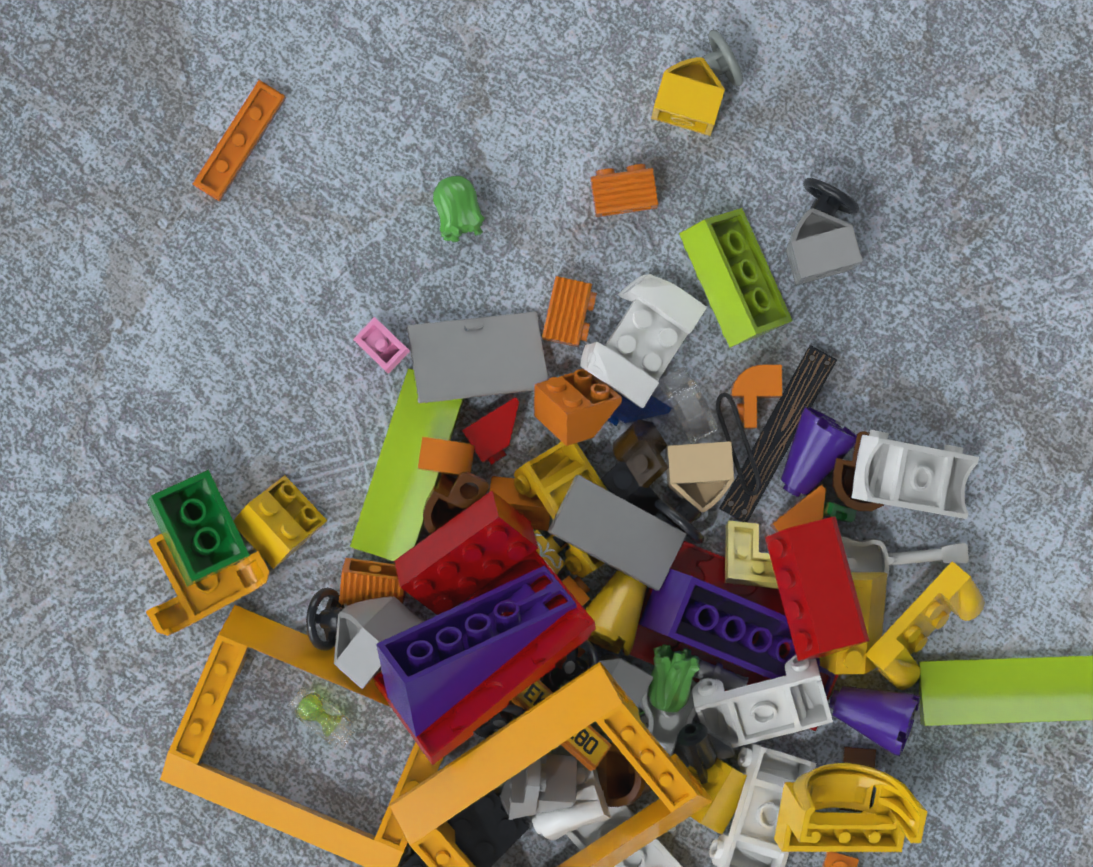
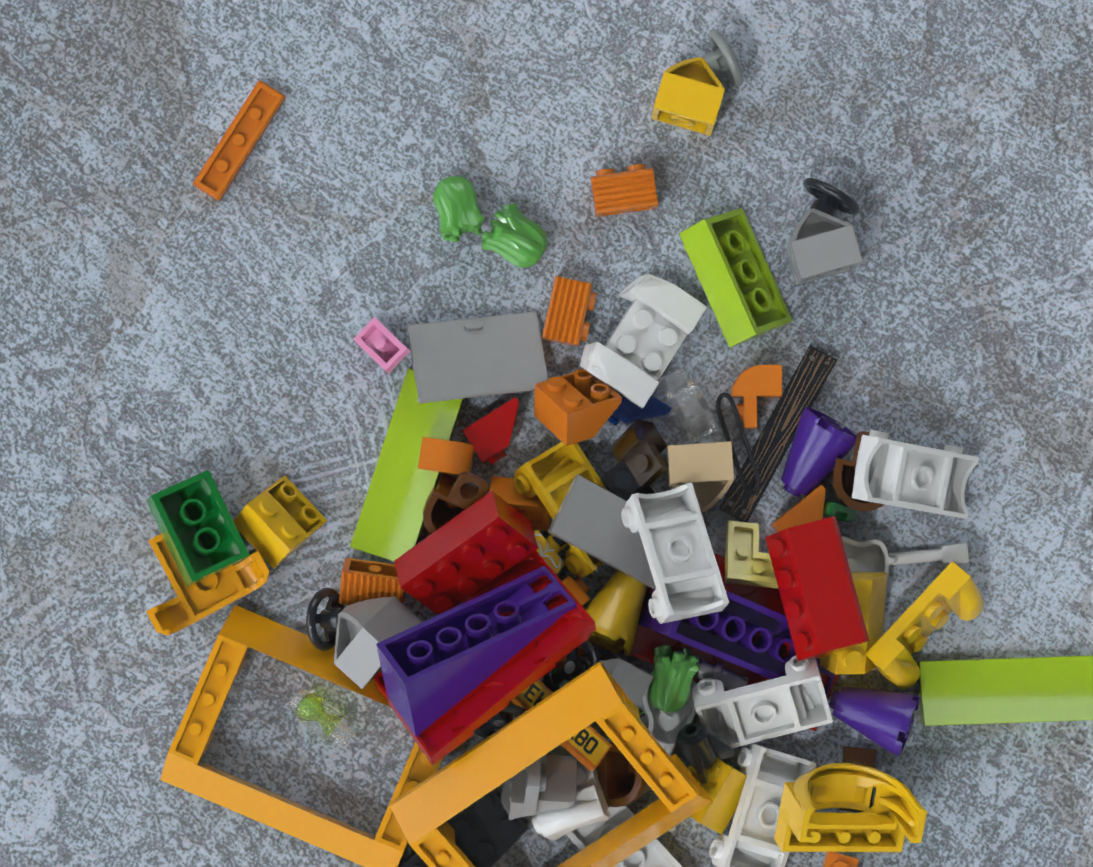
none -> bright green piece [481,203,548,268]
none -> white piece [621,483,729,624]

